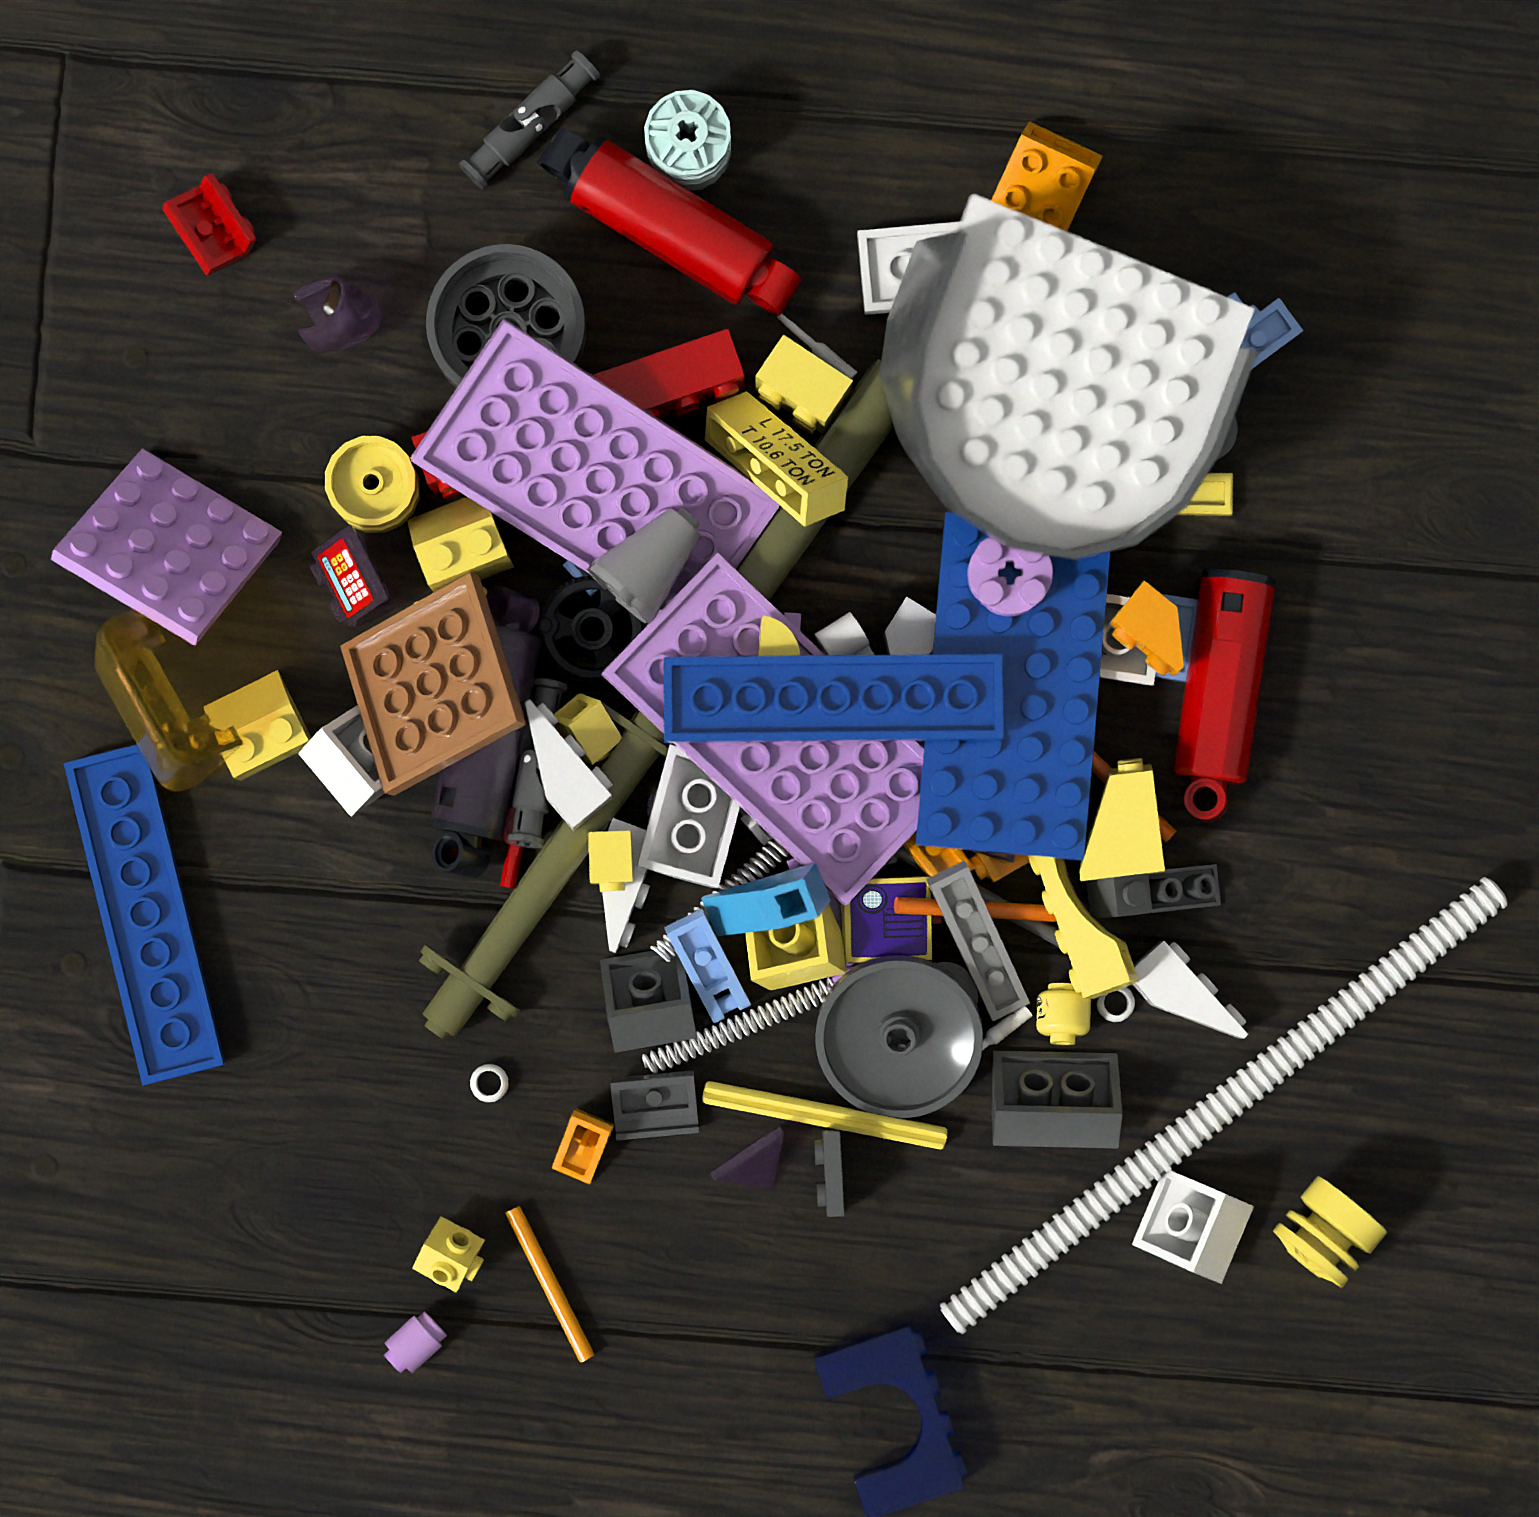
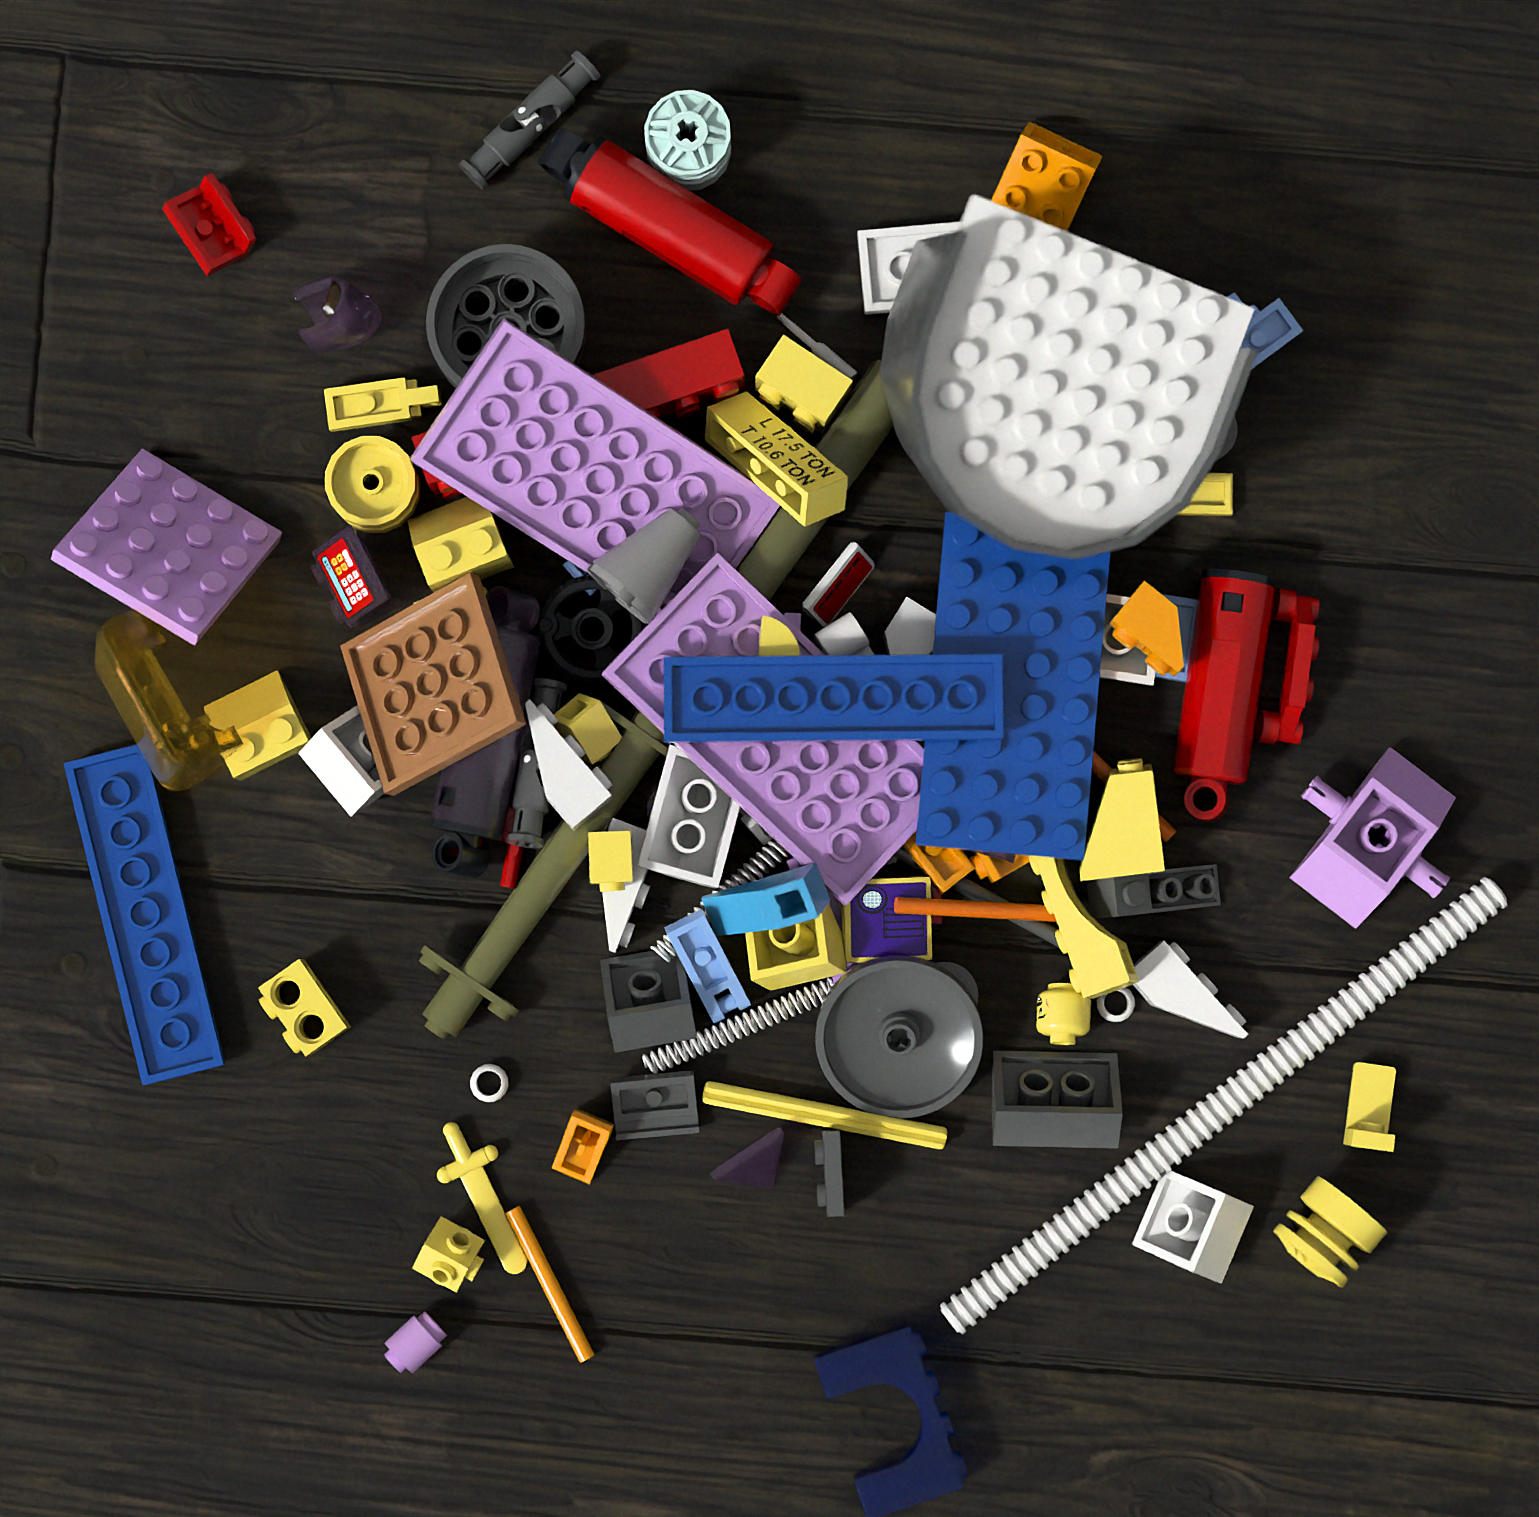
light grey plate [926,861,1030,1021] -> none
lavender plate [967,537,1053,616] -> none
white piece [982,1006,1033,1050] -> none
none -> light yellow brick [258,959,351,1056]
none -> light yellow hinge [324,377,442,432]
none -> light yellow sword [437,1122,527,1274]
none -> slope [802,542,875,627]
none -> red plate [1255,588,1319,745]
none -> lavender slope [1289,747,1456,928]
none -> light yellow bracket [1343,1062,1396,1152]

